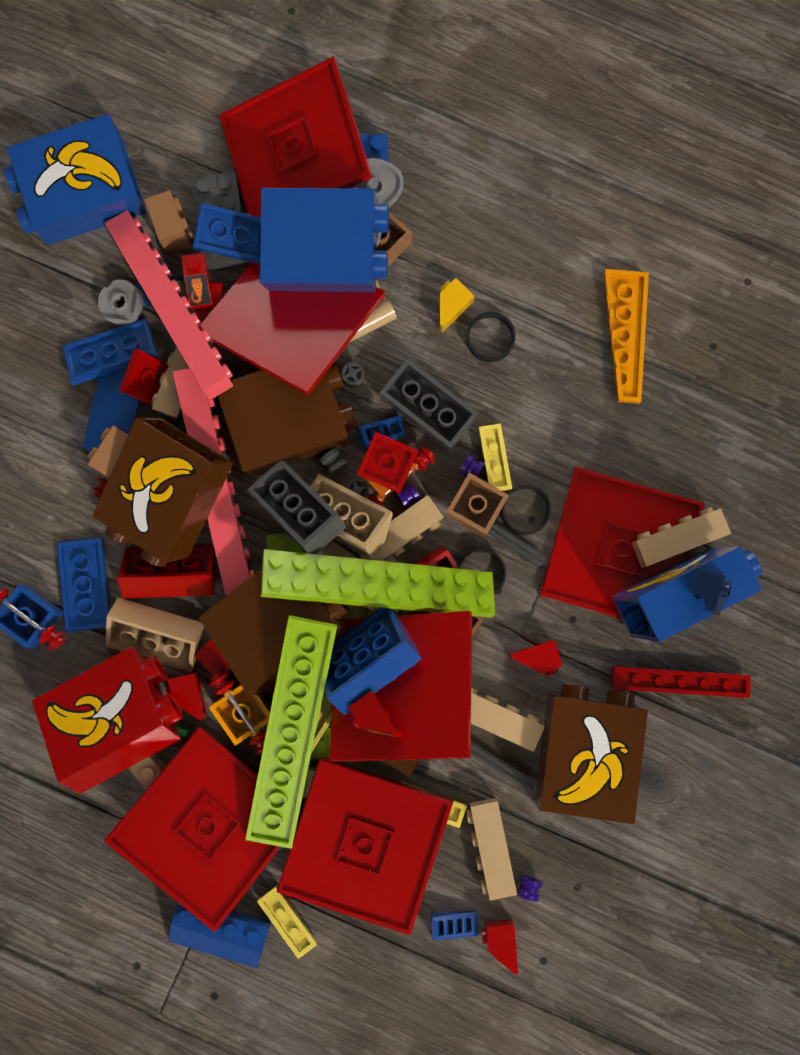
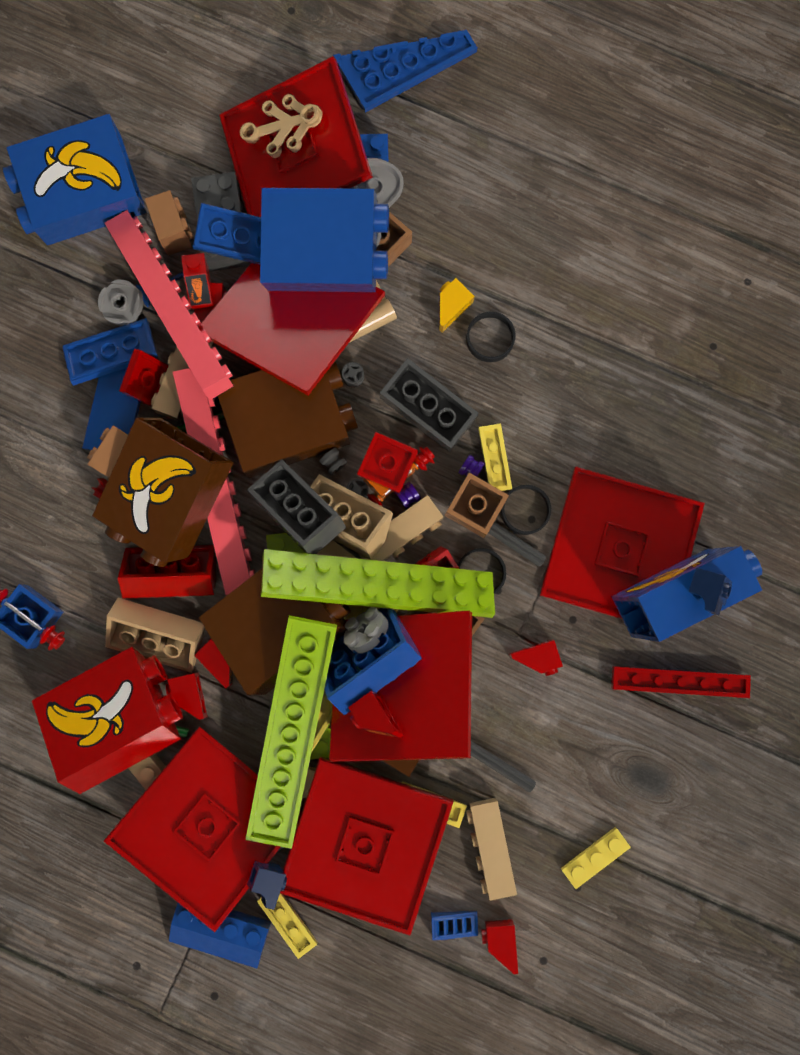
blue tile [57,537,111,632] -> none
light orange brick [208,671,271,754] -> none
blue slope [356,415,407,451] -> none
tan brick [471,688,545,752] -> none
dark purple wheel [517,875,543,902] -> none
reddish brown brick [534,684,648,824] -> none
light orange wing [604,269,649,404] -> none
tan brick [632,507,731,568] -> none
none -> tan plant [240,94,322,158]
none -> dark blue brick [247,861,287,910]
none -> blue wing [333,30,477,113]
none -> light grey plate [344,607,388,653]
none -> light yellow plate [561,827,631,889]

